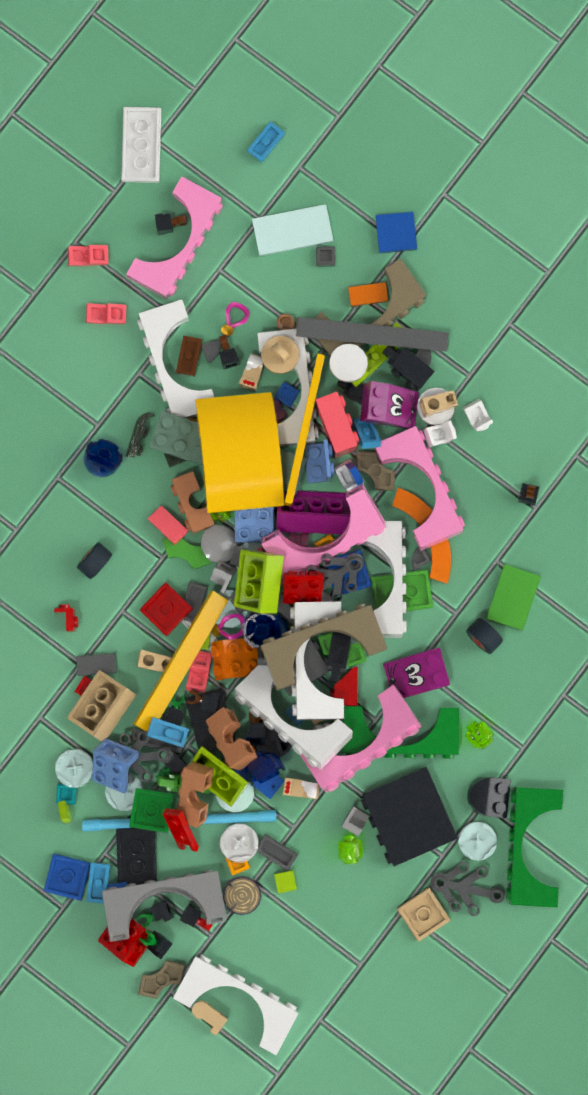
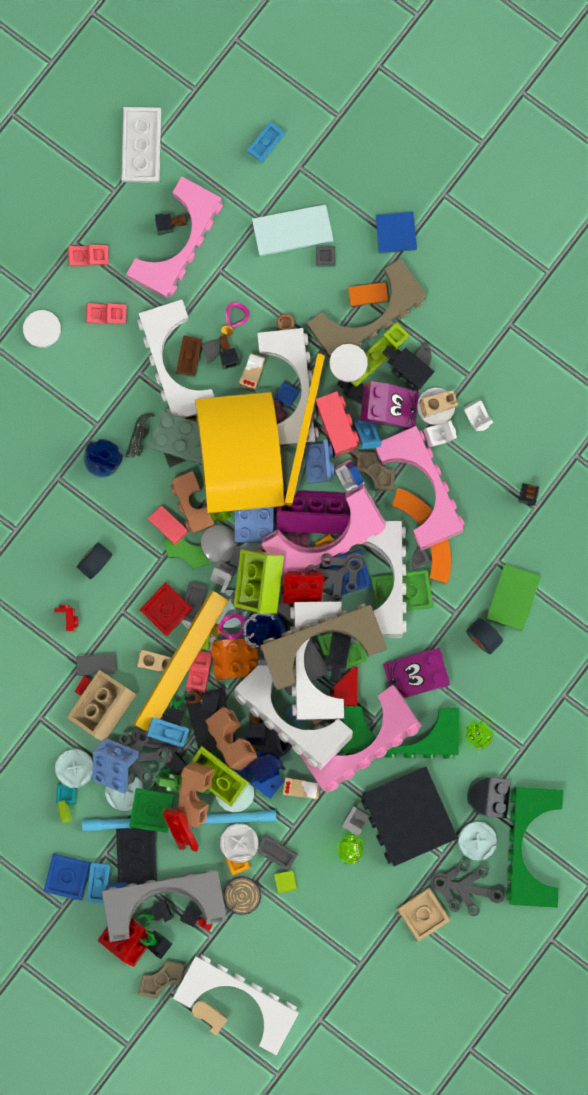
tan tile [261,336,299,374] -> none
dark grey tile [296,317,449,352] -> none
none -> white tile [23,310,61,348]

